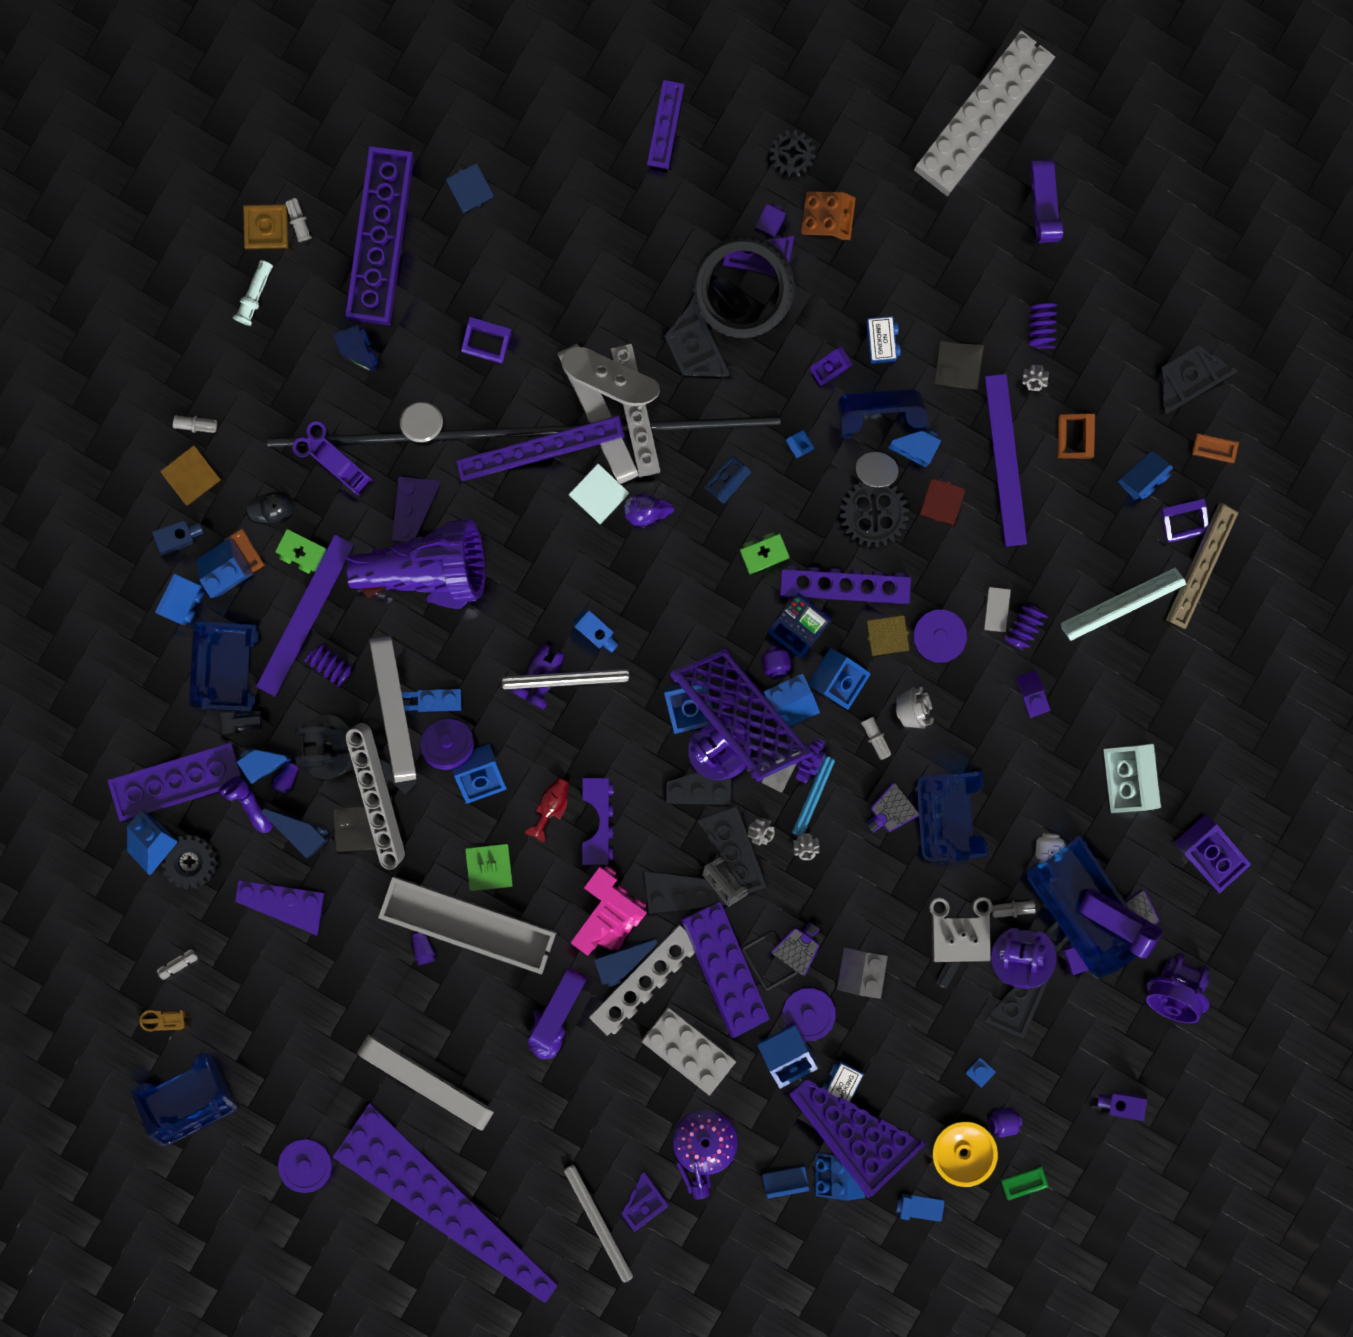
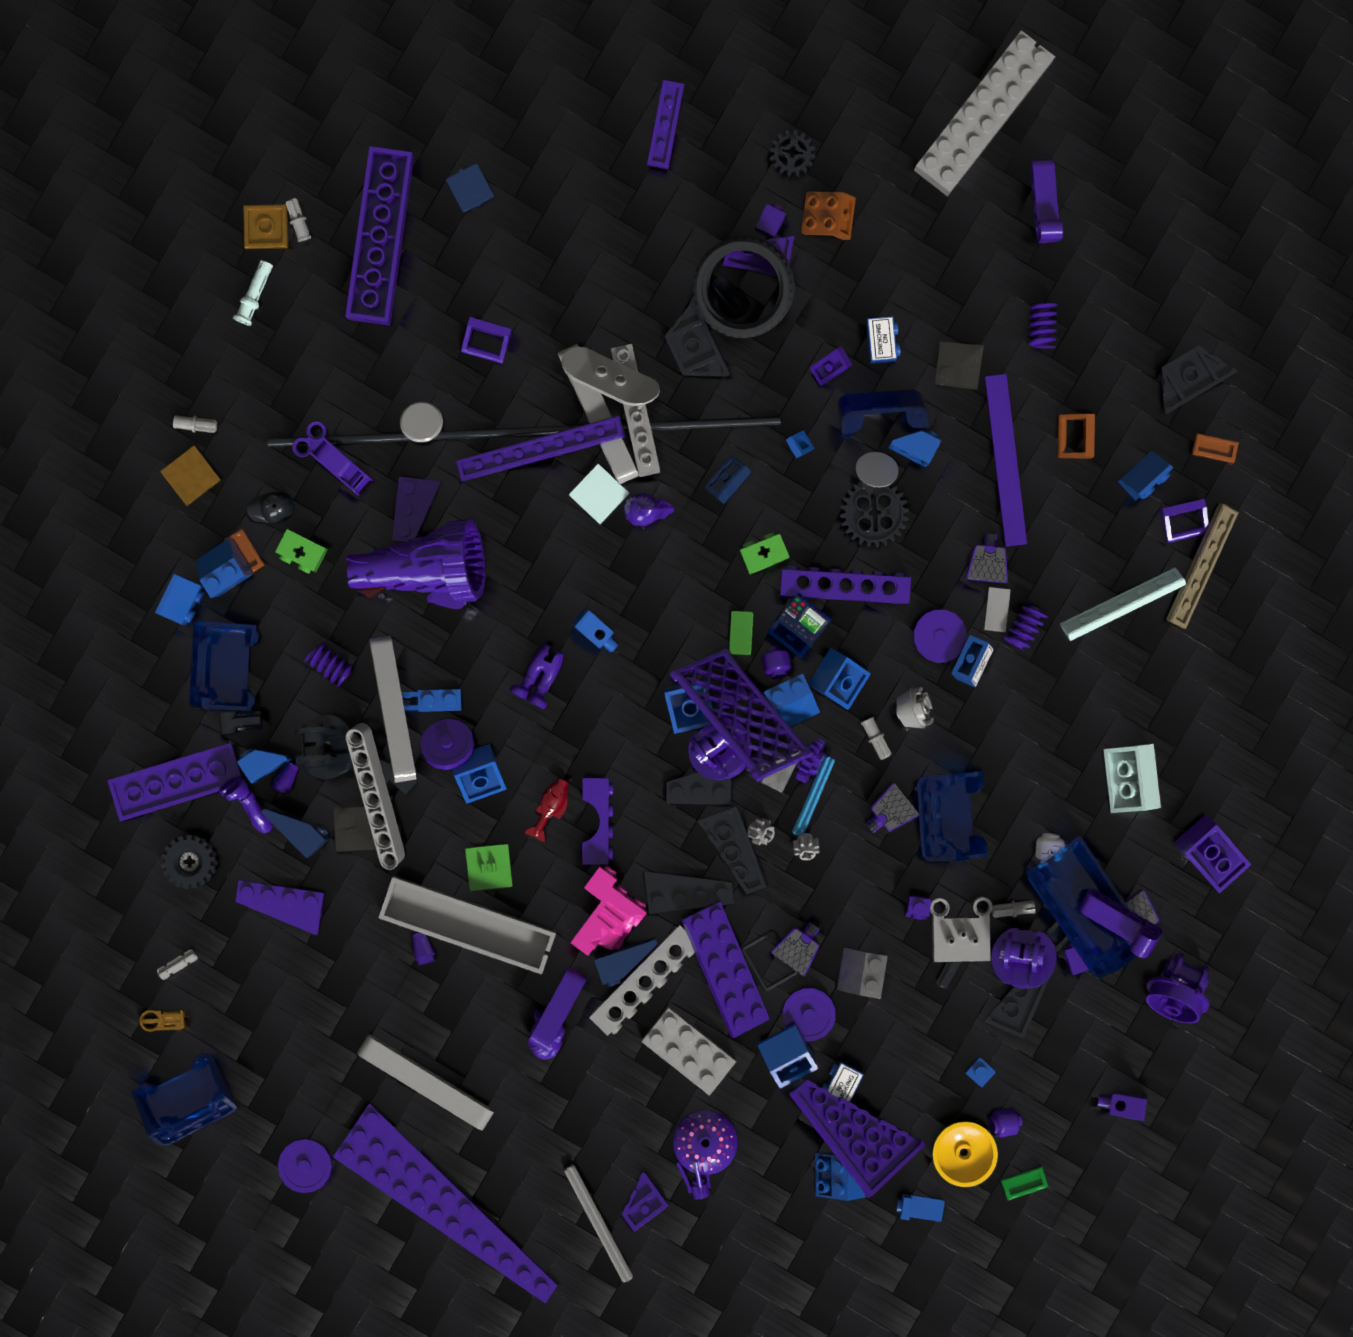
blue slope [127,810,178,875] -> none
dark blue torso [152,521,203,557] -> none
dark purple tile [256,535,354,697] -> none
clear blue slope [333,325,378,372] -> none
light grey axle [502,669,629,689] -> none
dark grey hinge [702,857,748,907] -> none
blue panel [762,1166,809,1199] -> none
clear yellow piece [867,616,909,656] -> none
clear red piece [920,479,965,525] -> none
dark purple slope [1015,670,1051,718] -> none
light grey gear [1022,364,1049,391] -> none
none -> bright green slope [729,611,753,655]
none -> dark purple brick [905,895,932,920]
none -> blue brick [952,635,993,687]
none -> torso [965,533,1008,584]

